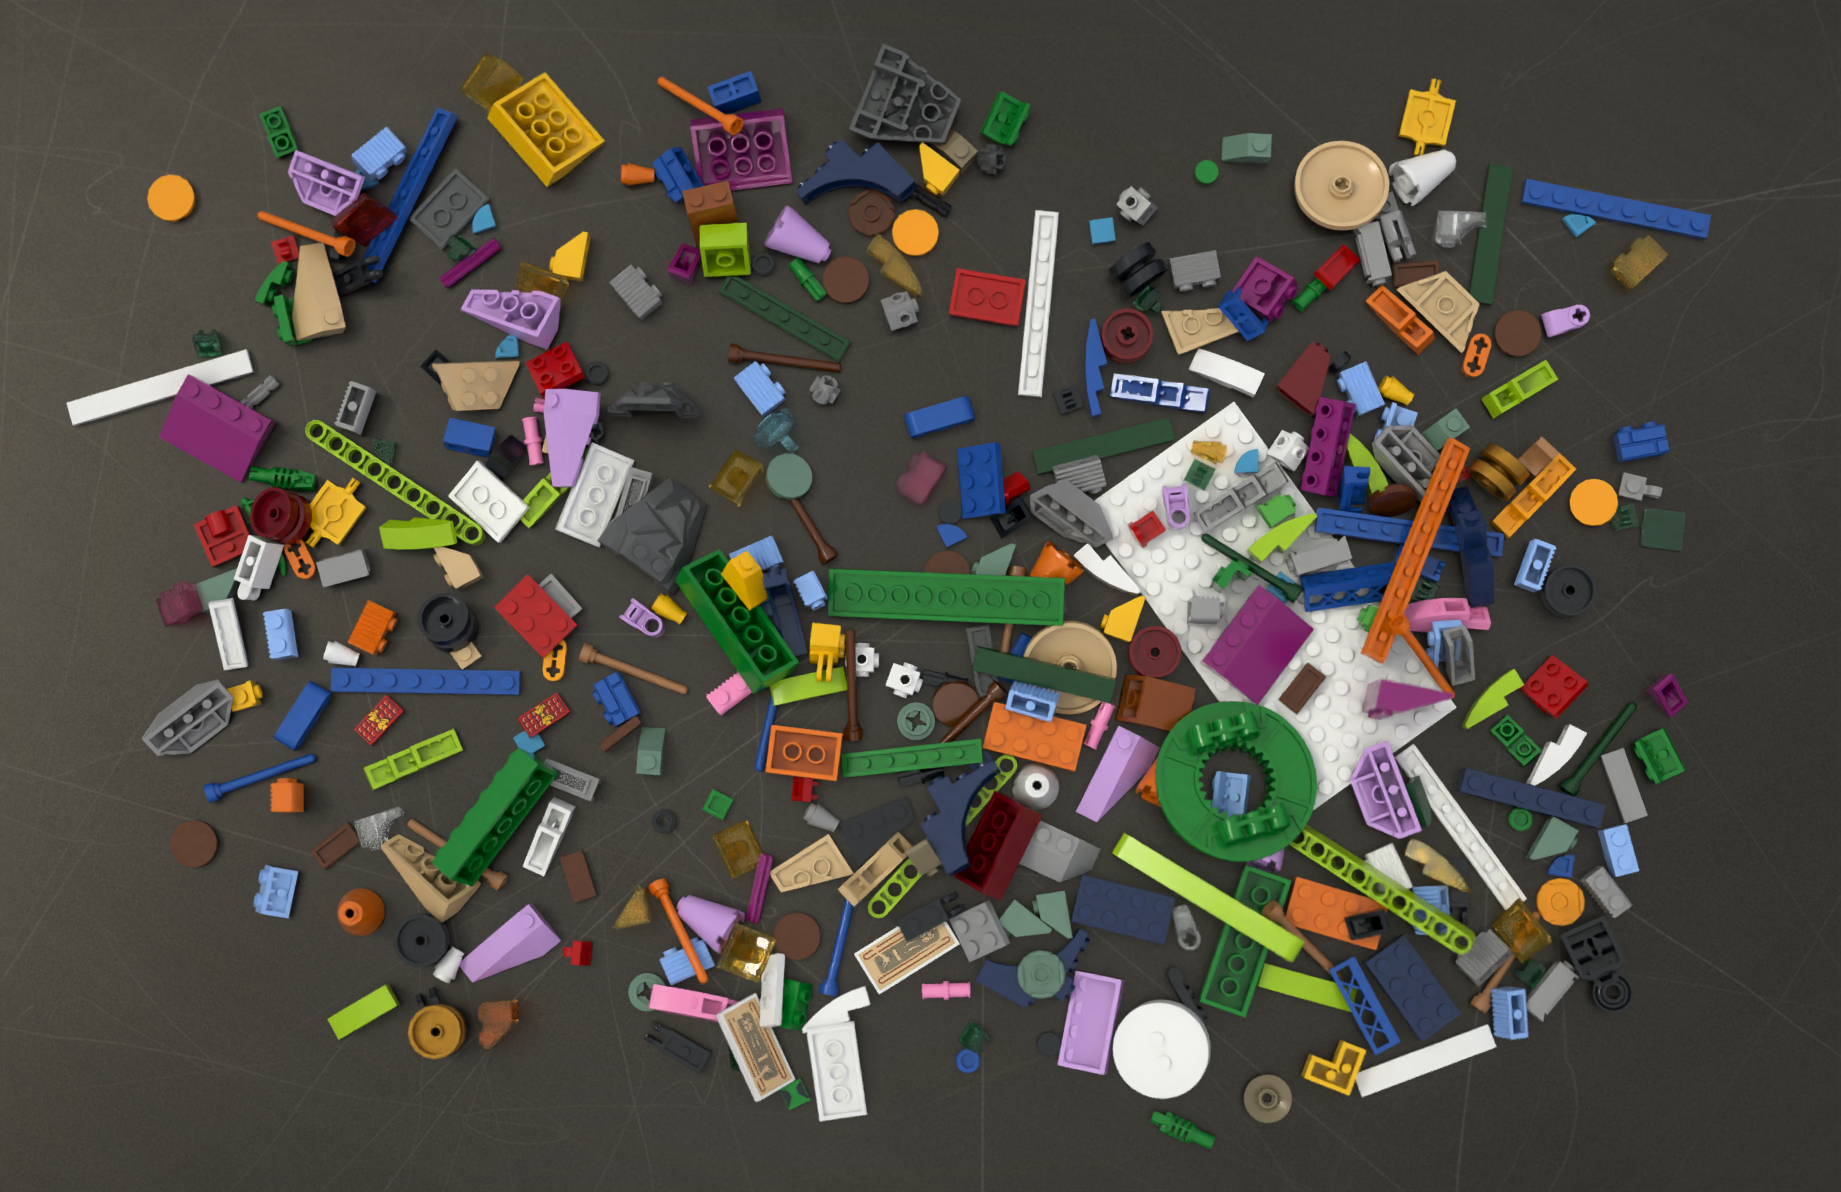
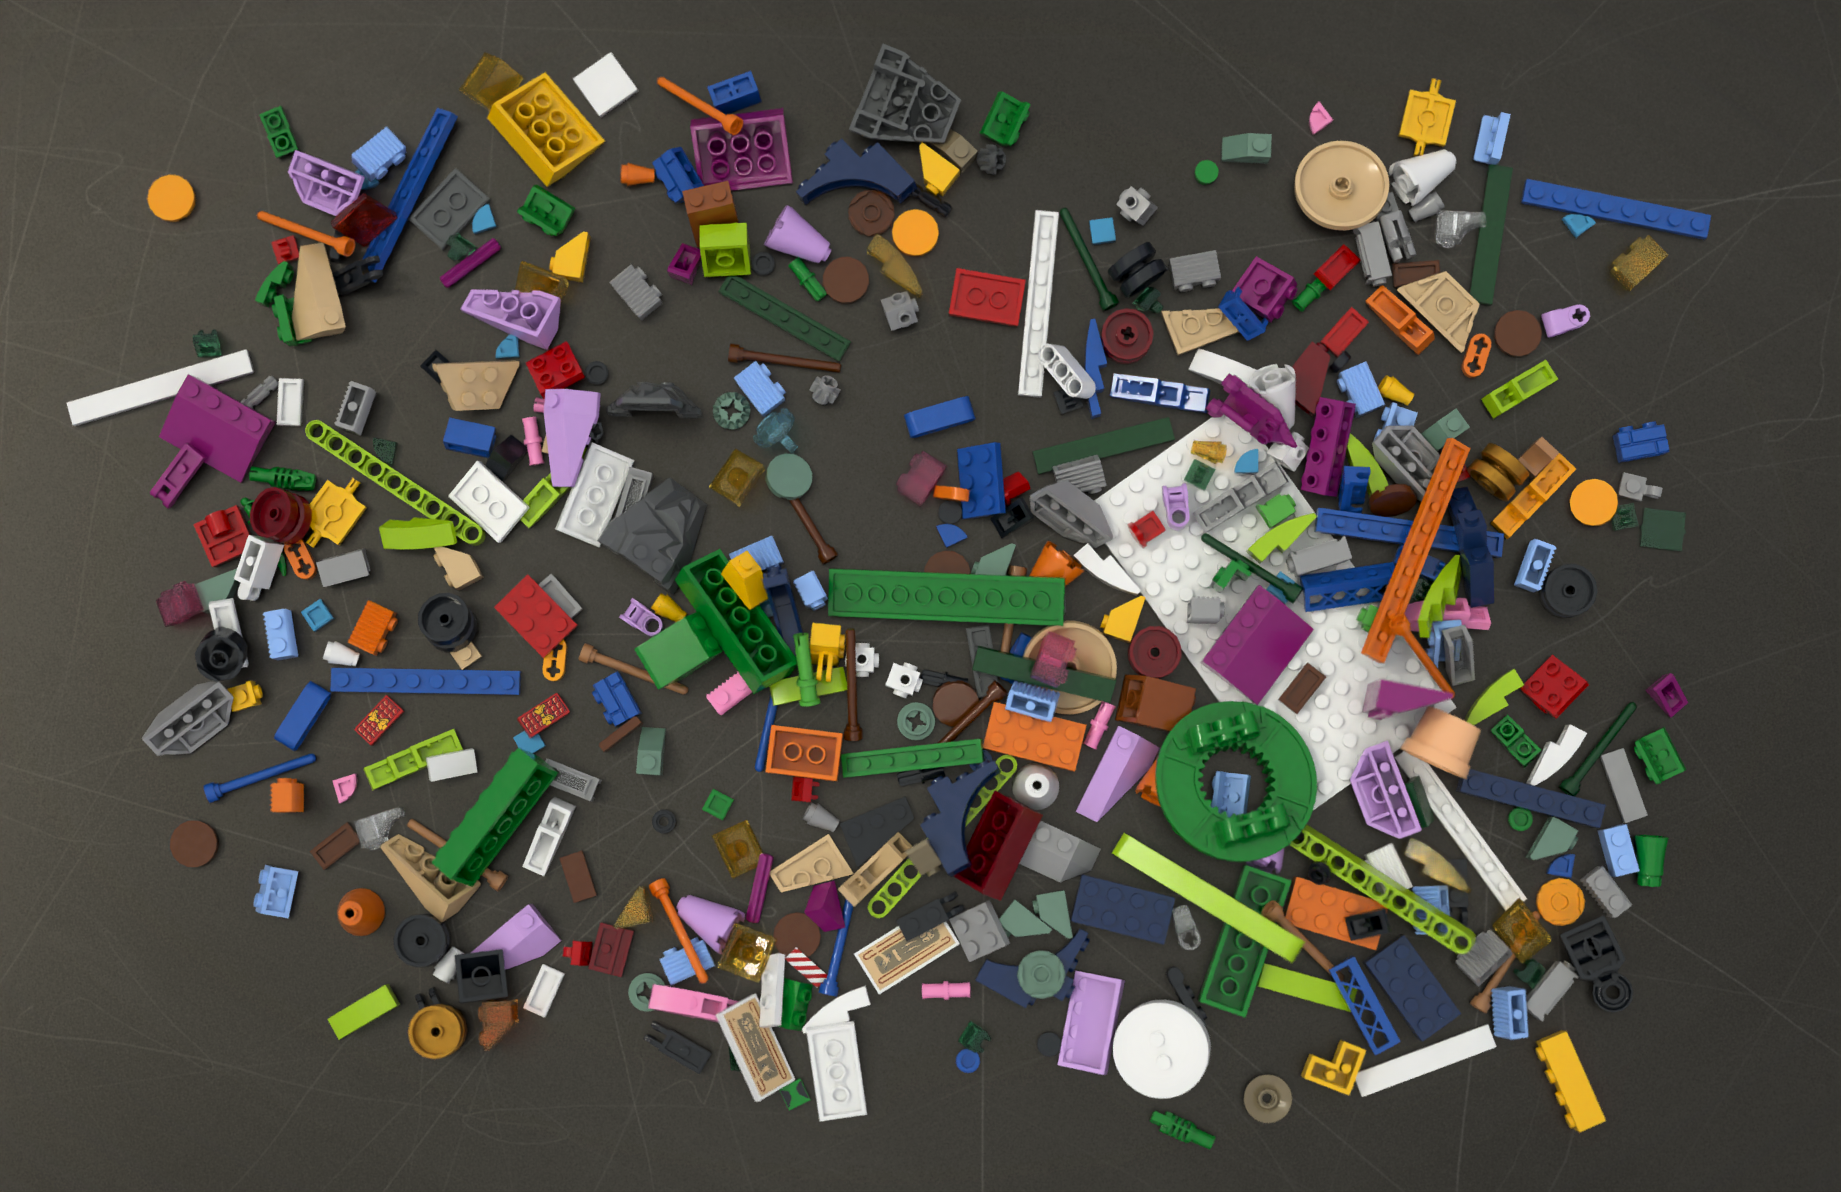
none -> magenta plate [150,443,207,509]
none -> black brick [195,627,248,681]
none -> white tile [277,378,304,427]
none -> dark azure tile [301,599,335,632]
none -> bright pink tile [333,774,358,803]
none -> white tile [426,748,477,782]
none -> black slope [455,949,508,1004]
none -> green bracket [517,184,576,236]
none -> white tile [523,964,565,1018]
none -> white tile [573,52,638,118]
none -> dark red plate [588,922,634,977]
none -> green slope [634,611,722,690]
none -> sand green gear [713,392,750,429]
none -> sticker [785,947,827,988]
none -> bright green pin [793,633,821,707]
none -> magenta slope [804,881,845,932]
none -> orange beam [933,485,970,502]
none -> clear pink brick [1030,631,1077,688]
none -> white beam [1038,343,1096,399]
none -> dark green piece [1060,208,1119,312]
none -> magenta shield [1205,373,1297,448]
none -> white cone [1248,364,1296,430]
none -> black plate [1308,861,1332,885]
none -> bright pink tile [1309,102,1333,135]
none -> red tile [1320,307,1369,358]
none -> light nougat piece [1400,706,1481,779]
none -> light grey cone [1408,191,1445,222]
none -> lime slope [1418,555,1462,638]
none -> light blue bracket [1473,112,1511,165]
none -> yellow brick [1535,1030,1606,1132]
none -> green plant [1635,835,1669,887]

